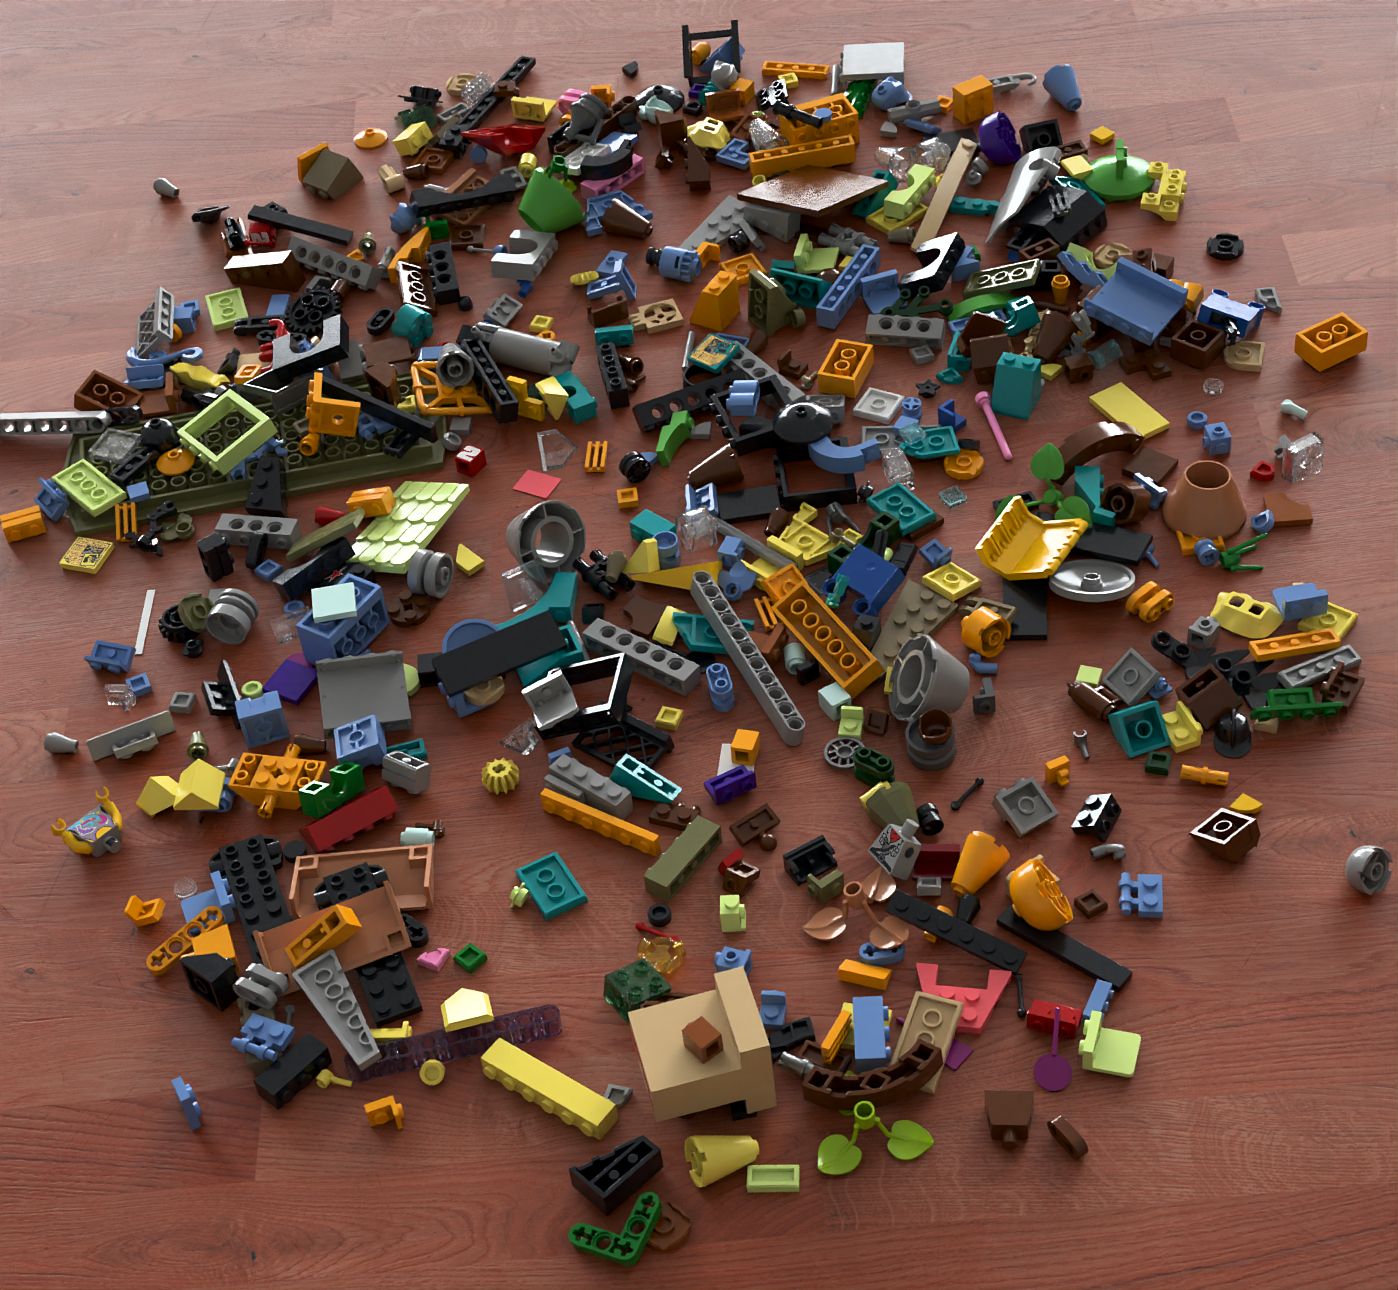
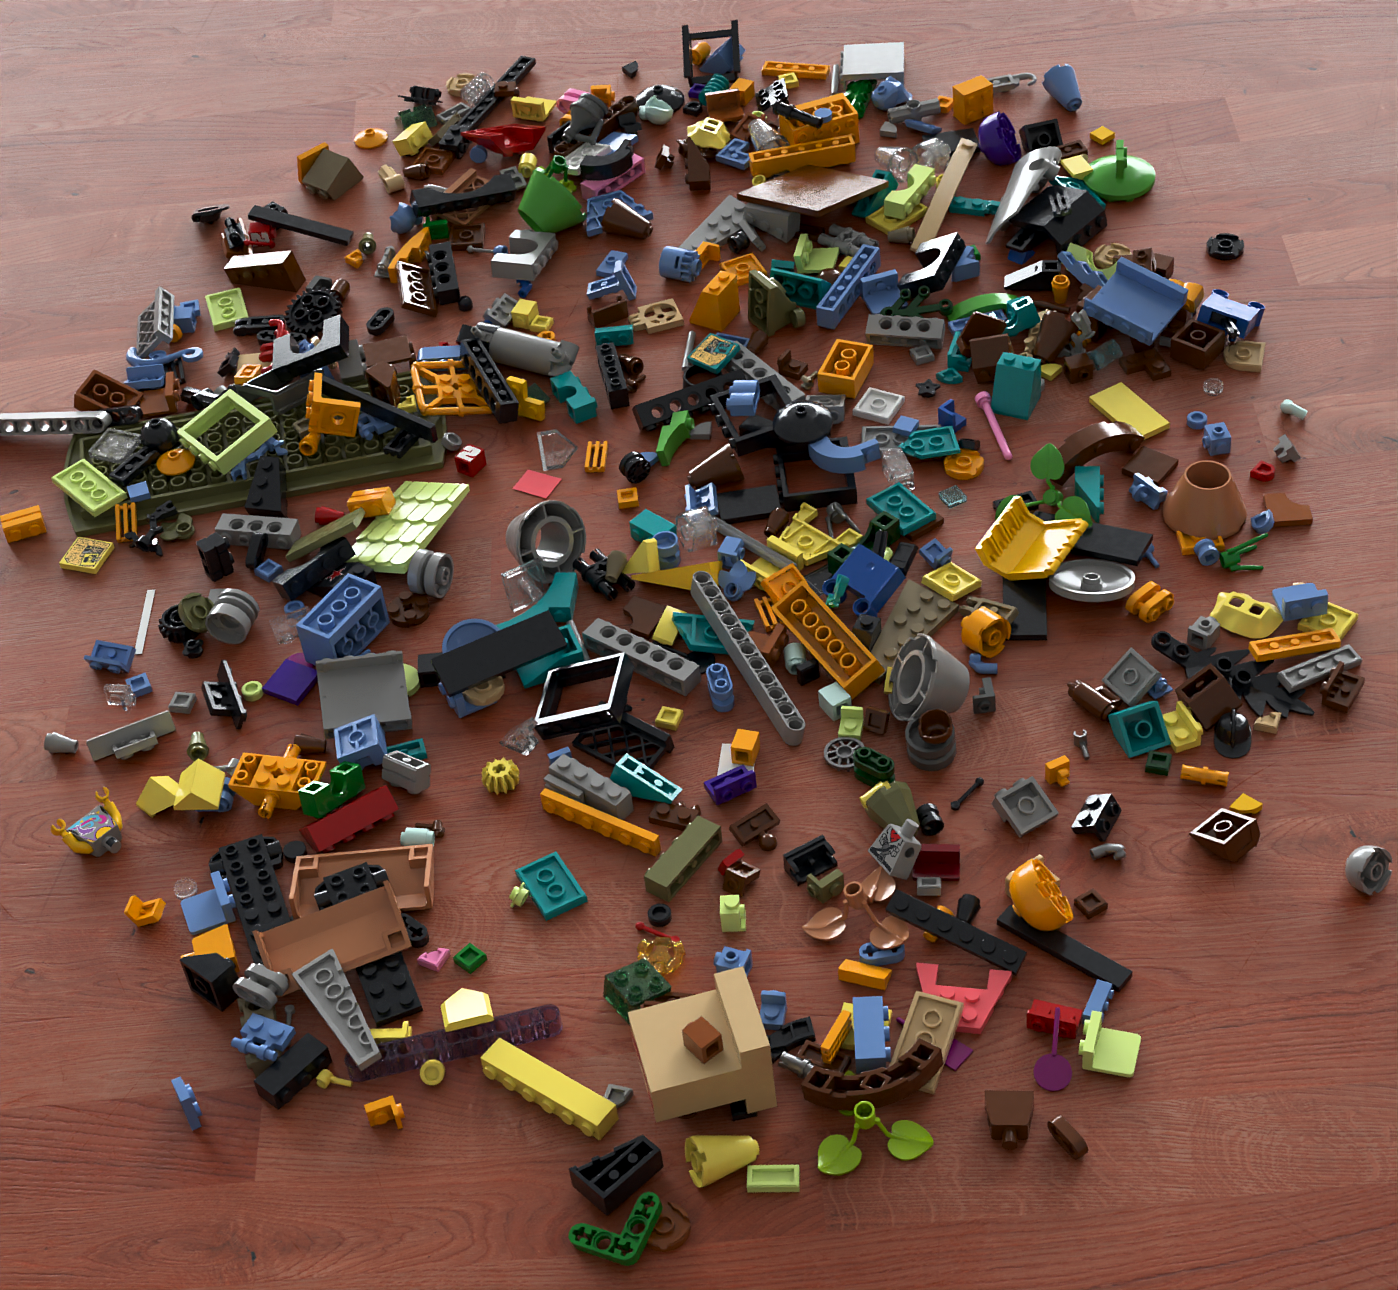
medium blue bracket [33,477,70,522] -> none
light orange beam [146,906,224,975] -> none
light grey cone [153,178,180,198] -> none
light yellow piece [169,363,230,392] -> none
medium blue piece [235,690,290,749] -> none
medium blue tile [266,294,291,316] -> none
light orange slope [285,905,362,968] -> none
light grey brick [287,236,383,291] -> none
light aqua tile [311,582,357,623] -> none
teal brick [391,304,434,348] -> none
light grey cone [436,343,474,388] -> none
light grey tile [450,417,473,436] -> none
light yellow tile [456,544,485,576] -> none
light grey bracket [522,670,579,731] -> none
light yellow slope [535,376,569,420] -> none
light yellow gear [570,271,599,285] -> none
black slope [582,603,605,624] -> none
black wheel [646,247,663,267] -> none
reddish brown slope [655,110,688,152] -> none
light grey piece [711,61,738,91] -> none
dark tan hand [828,528,857,549] -> none
black plate [857,481,874,503] -> none
clear light blue tile [898,422,927,445] -> none
medium blue wheel [902,397,922,420] -> none
light orange cone [951,831,1010,898] -> none
olive tile [962,259,1041,299] -> none
light grey arm [965,157,989,185] -> none
black hinge [1017,974,1027,1018] -> none
reddish brown brick [1019,238,1060,262] -> none
yellowish green tile [1076,665,1102,689] -> none
teal tile [1092,507,1116,527] -> none
reddish brown brick [1101,481,1151,525] -> none
medium blue plate [1118,872,1163,918] -> none
light yellow bracket [1140,162,1187,221] -> none
green bracket [1249,687,1343,722] -> none
light grey tile [1255,287,1282,314] -> none
clear brick [1281,431,1324,484] -> none
light orange brick [1294,312,1368,372] -> none
none -> light yellow brick [511,299,539,329]

